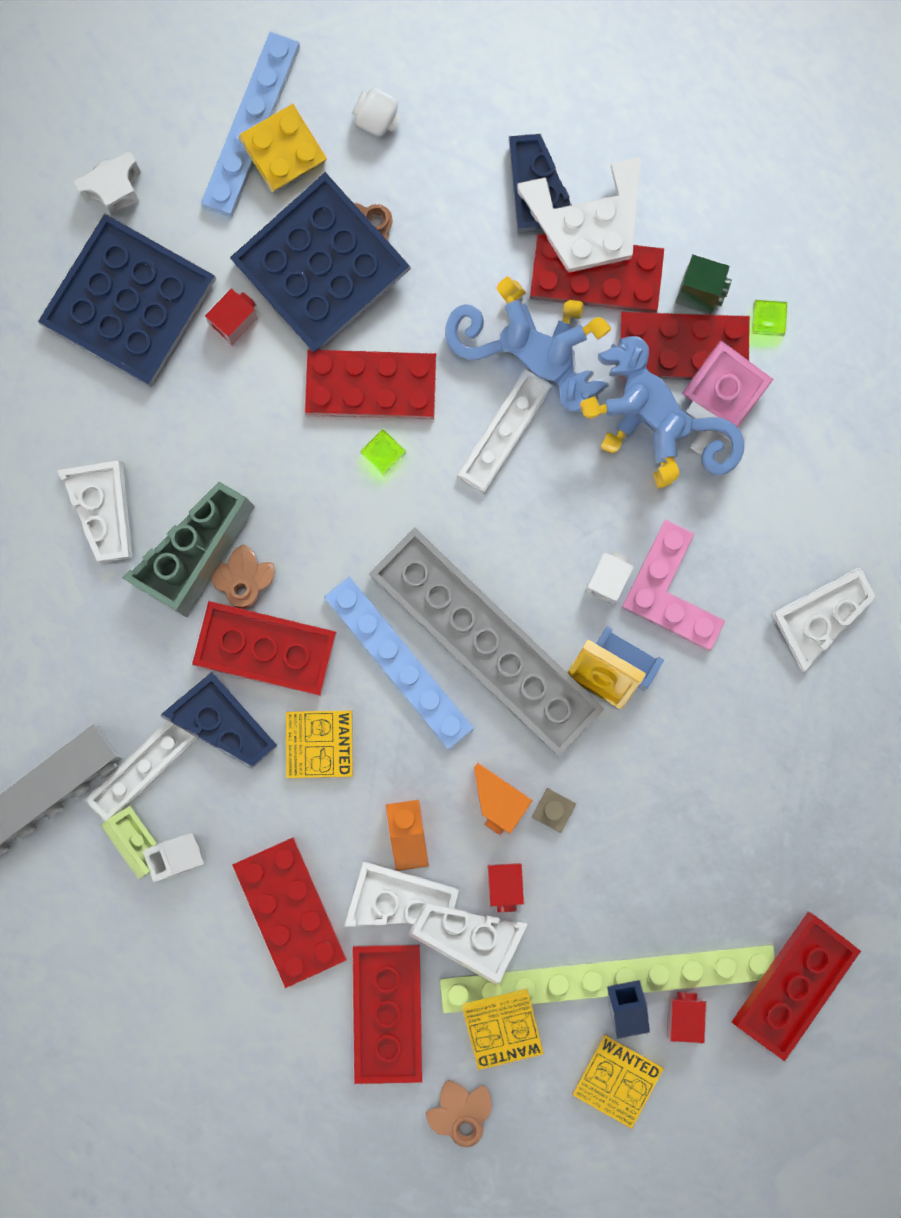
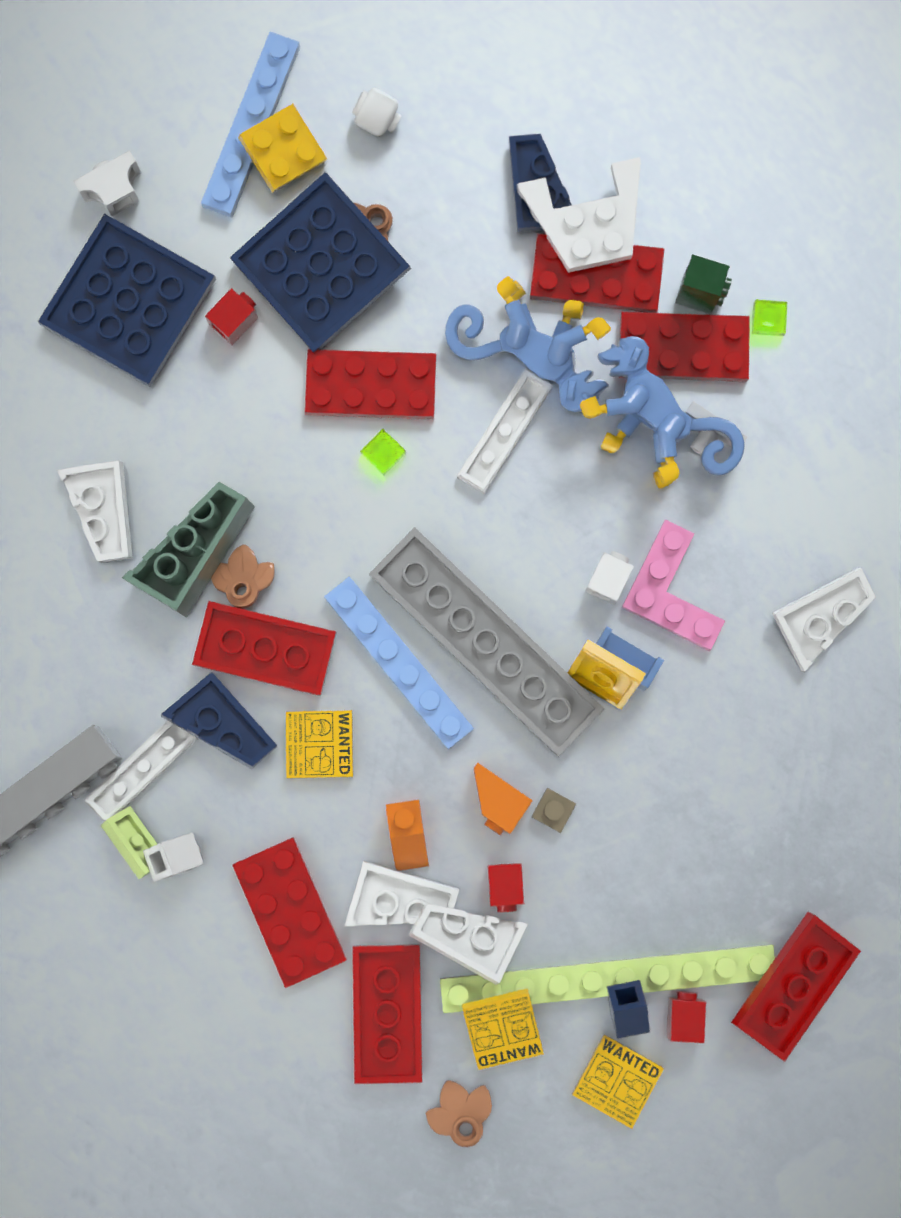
bright pink tile [681,341,774,428] -> none

